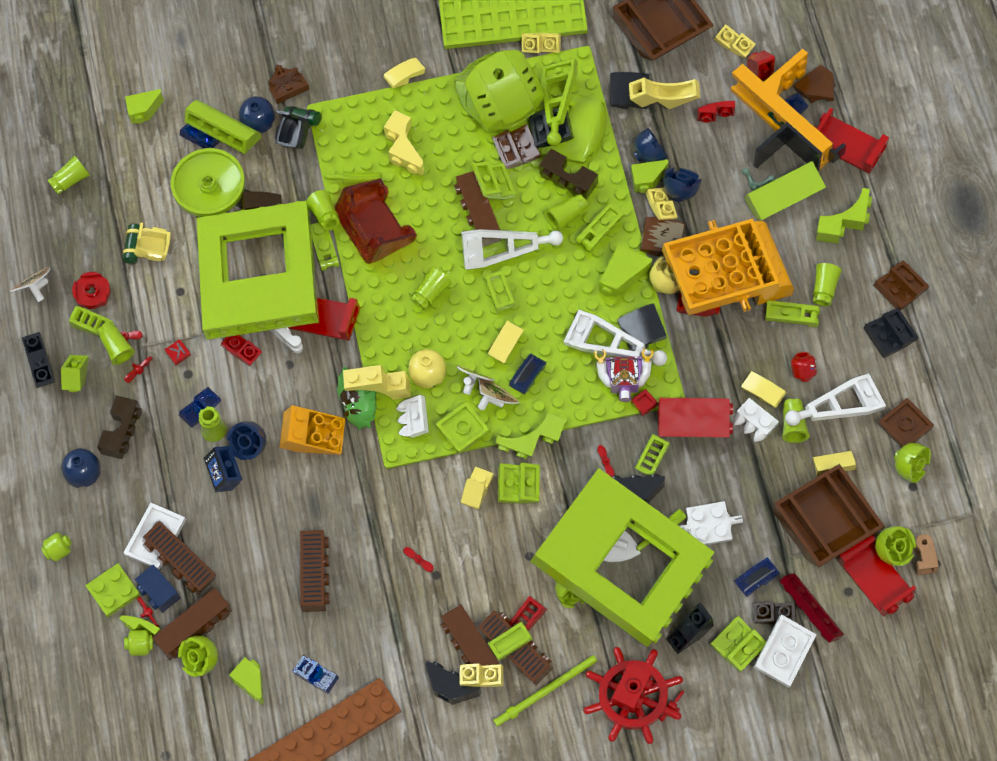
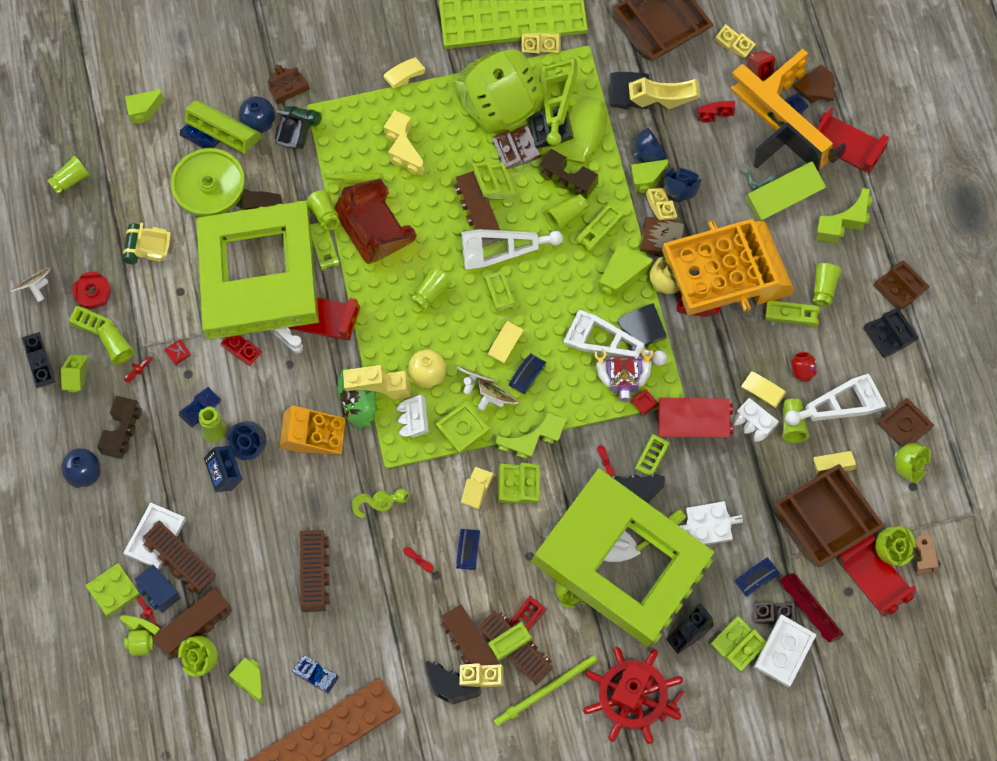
lime head [41,532,72,561] -> none
red piece [121,331,143,341] -> none
none -> lime piece [352,489,409,518]
none -> clear blue slope [456,529,480,570]

